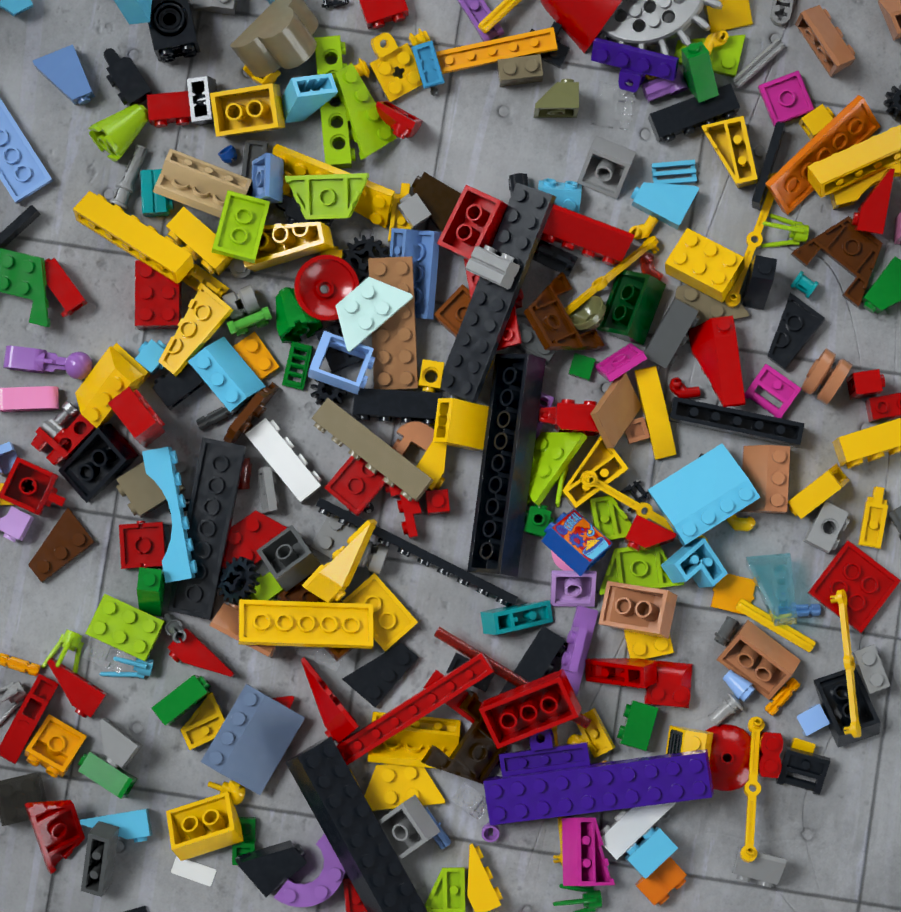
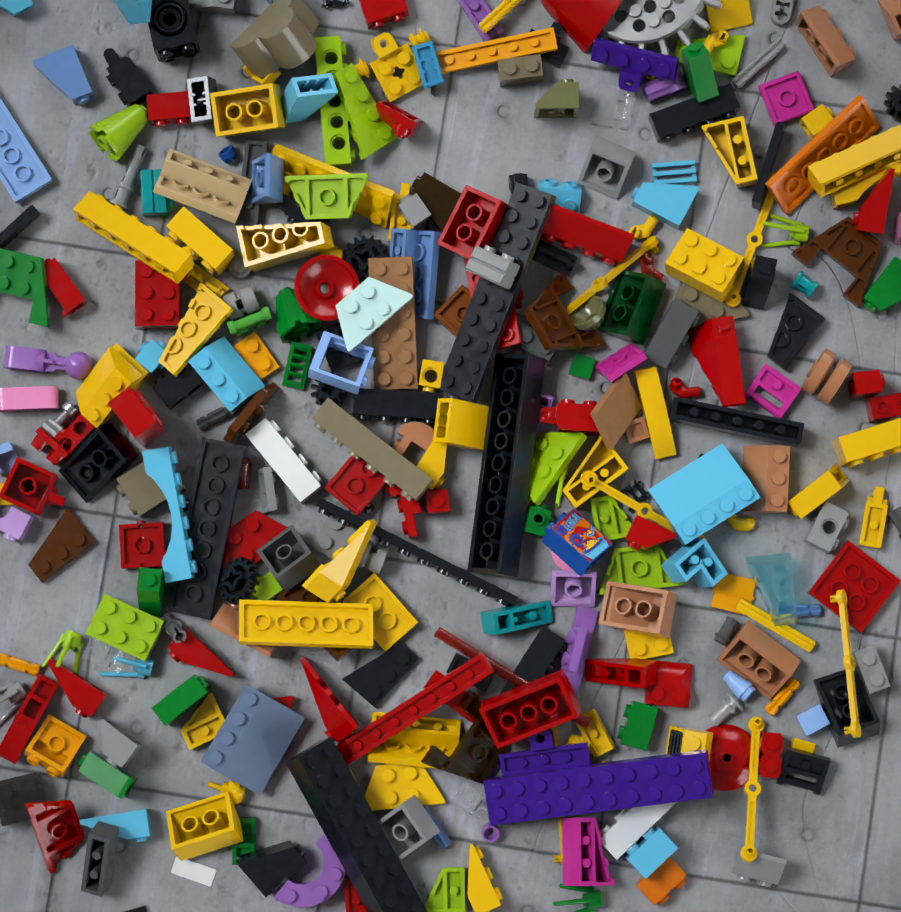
lime plate [212,190,270,263] -> none

